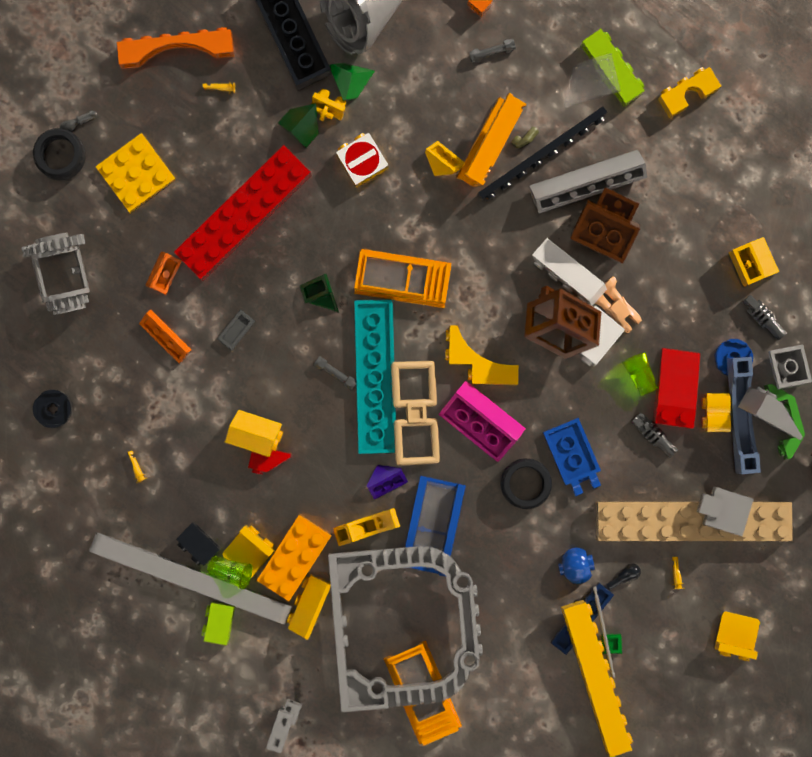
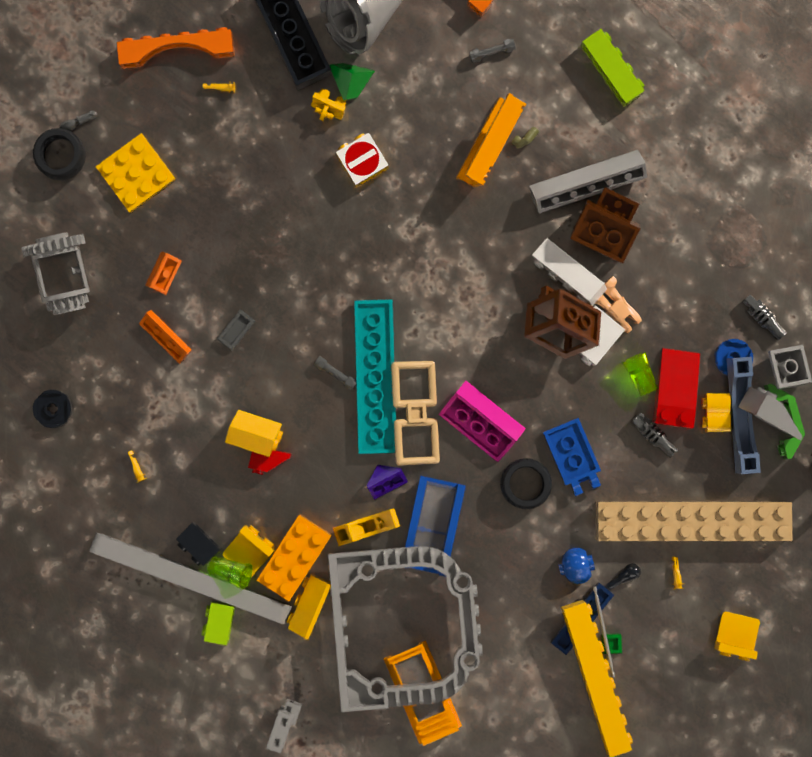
red brick [174,145,312,281] -> none
dark green slope [278,103,319,148] -> none
dark green slope [299,274,339,313] -> none
light orange piece [354,249,451,308] -> none
yellow slope [425,141,466,176] -> none
yellow arch [445,325,519,385] -> none
black plate [477,106,607,202] -> none
clear slope [564,53,620,108] -> none
yellow arch [658,67,721,119] -> none
light grey piece [696,487,754,536] -> none
yellow slope [728,237,779,287] -> none

